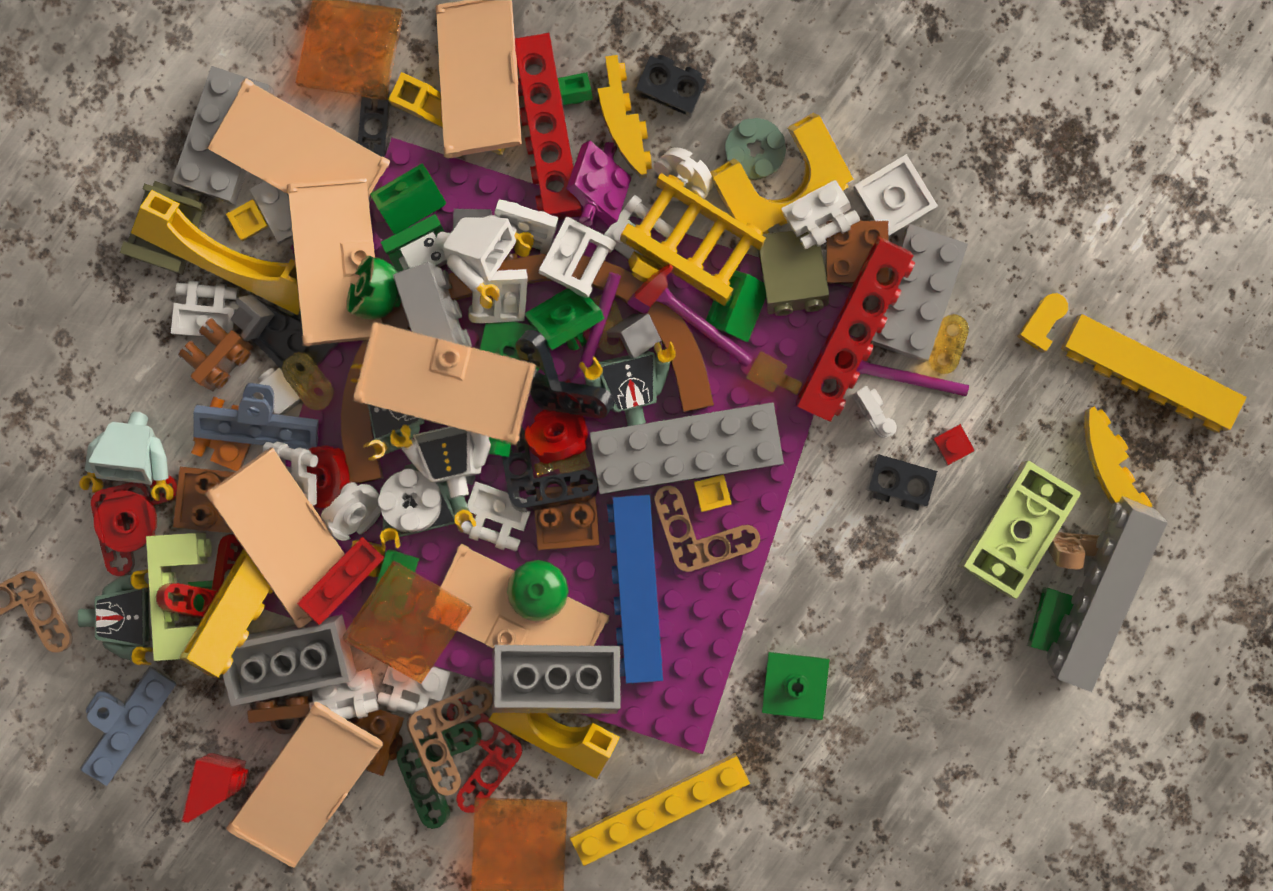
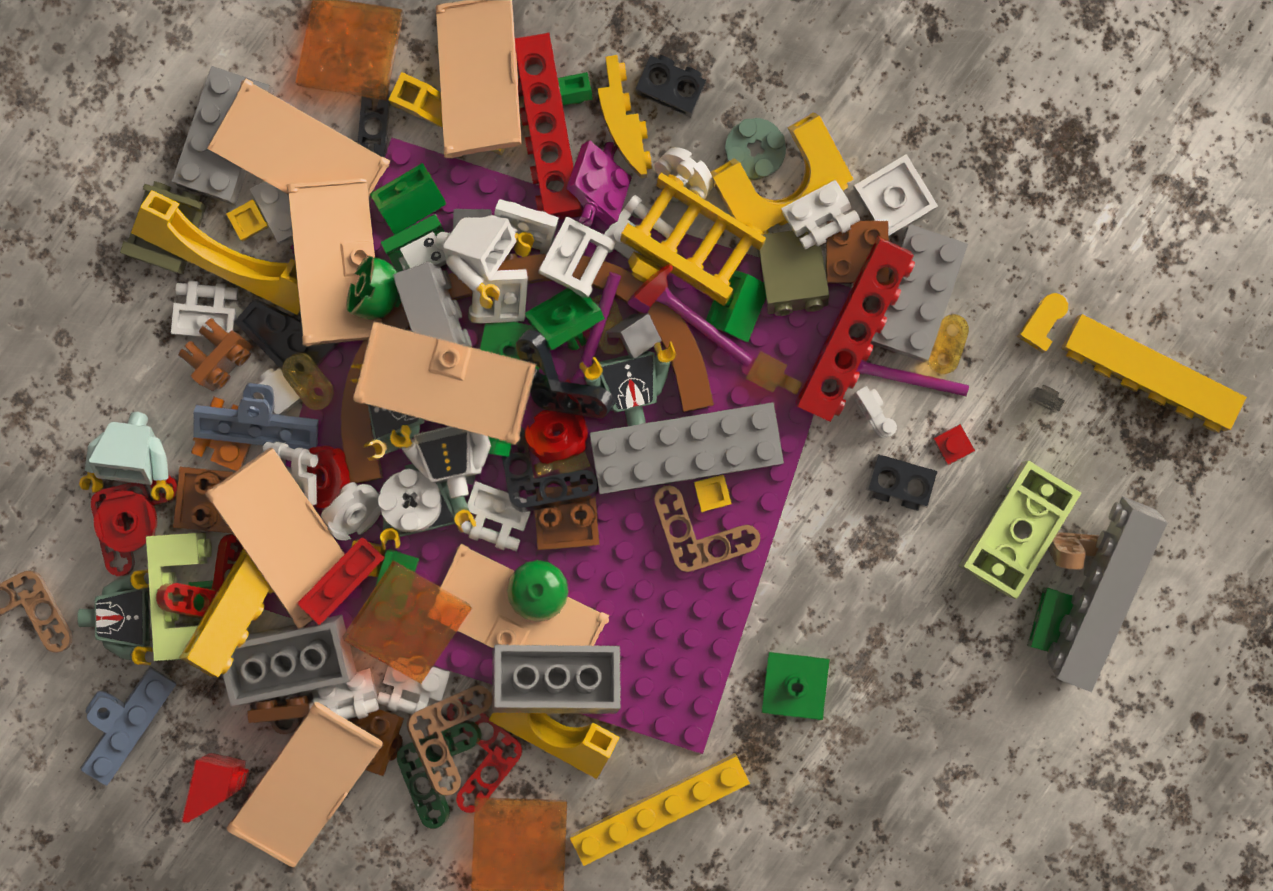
flat silver panel [230,295,275,341] -> none
blue brick [607,495,663,683] -> none
yellow slope [1084,406,1153,508] -> none
none -> clear smoke plate [1028,385,1065,413]

